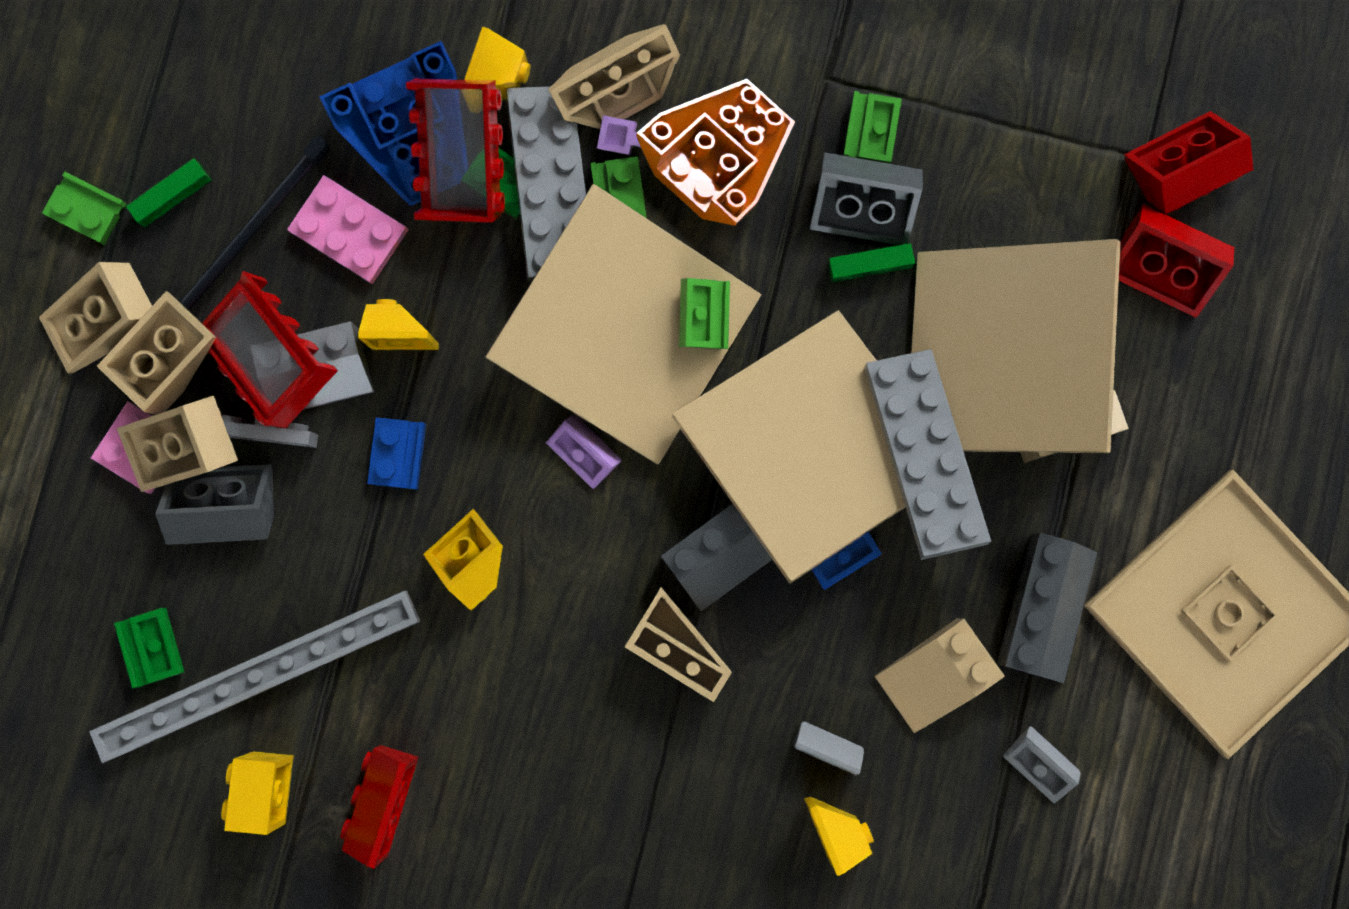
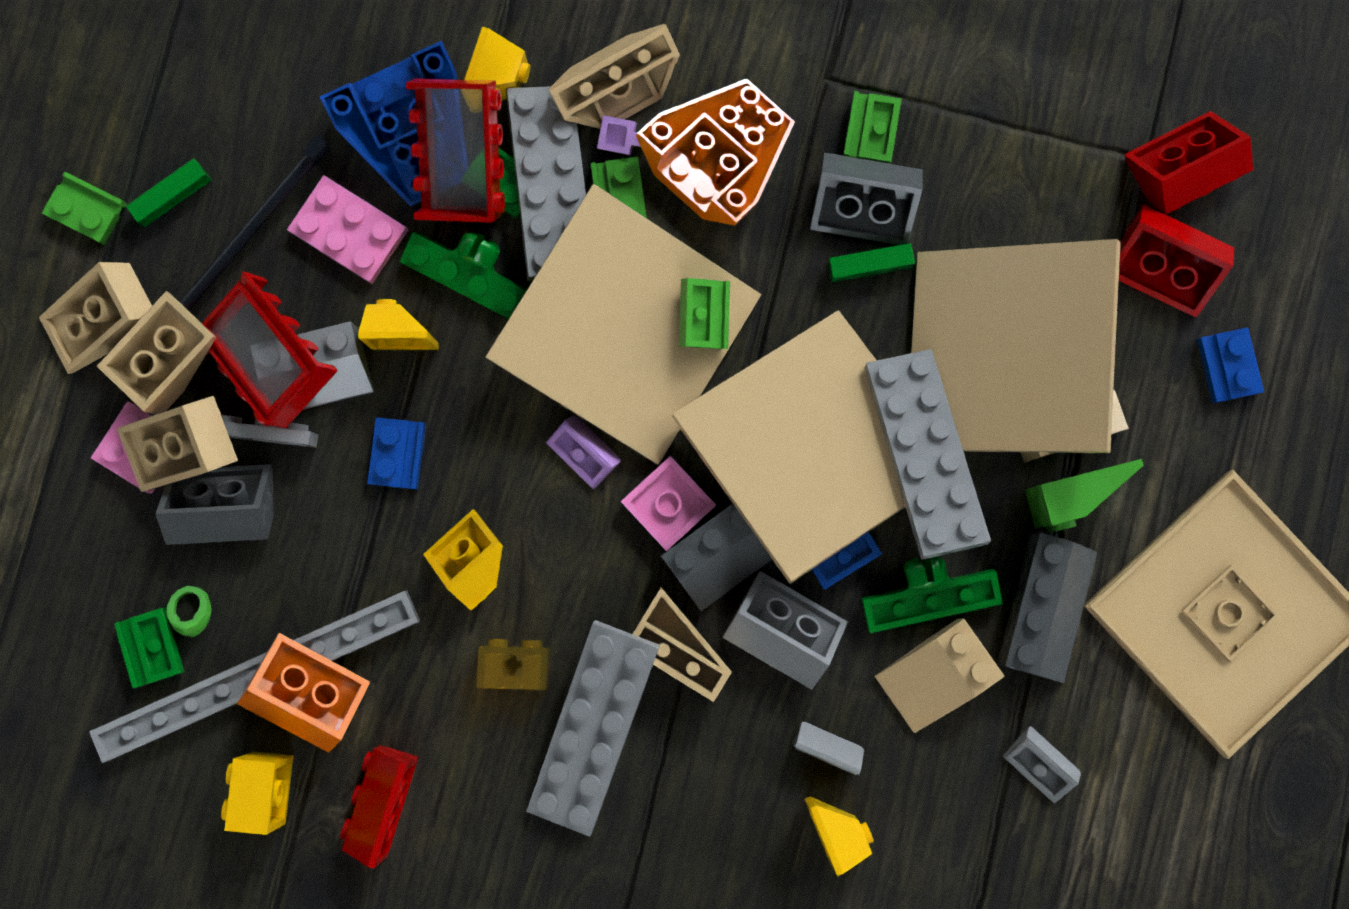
none -> bright green piece [166,586,212,637]
none -> orange slope [237,633,370,752]
none -> green plate [400,231,527,319]
none -> clear yellow brick [477,639,550,690]
none -> light grey plate [526,620,660,837]
none -> bright pink plate [621,456,716,552]
none -> light grey slope [723,571,848,690]
none -> green plate [861,556,1003,633]
none -> bright green slope [1025,459,1144,533]
none -> blue plate [1196,327,1264,404]

